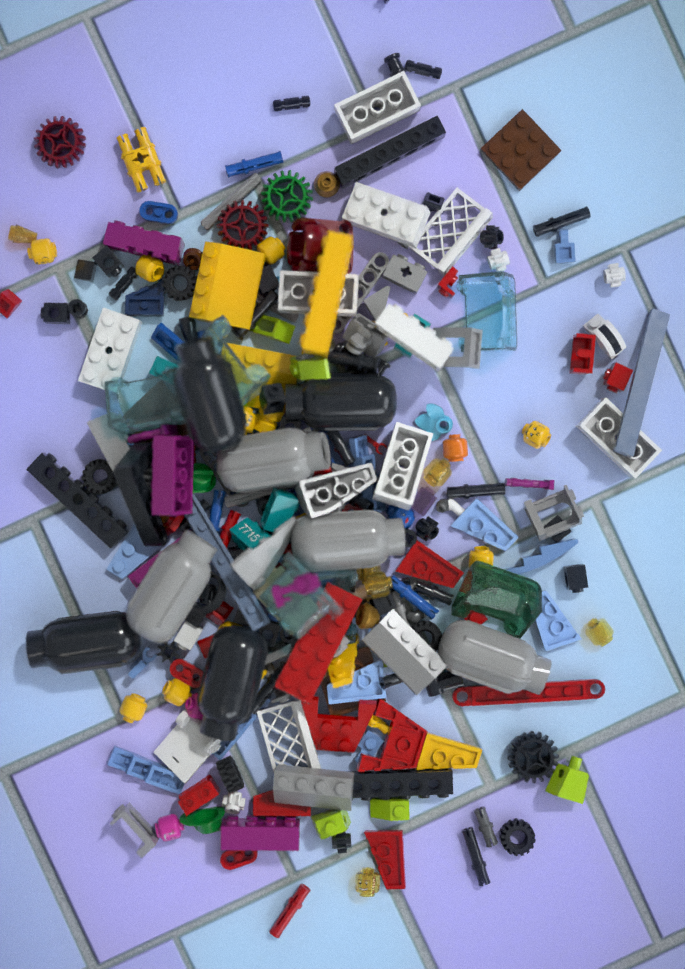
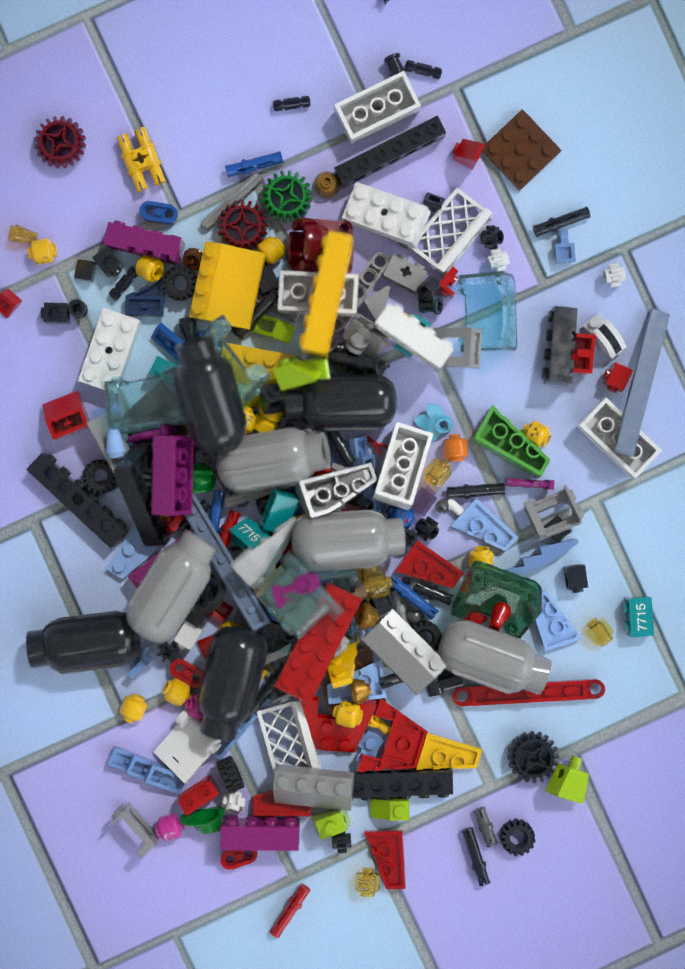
none -> red slope [42,391,90,440]
none -> light blue cone [106,428,126,458]
none -> lime slope [272,357,322,391]
none -> yellow head [333,701,363,728]
none -> pearl gold cone [350,678,372,705]
none -> black piece [417,276,444,315]
none -> red slope [452,139,485,170]
none -> bright green wedge [471,405,551,479]
none -> red cone [489,602,511,632]
none -> black wedge [541,306,578,386]
none -> teal brick [622,596,654,637]

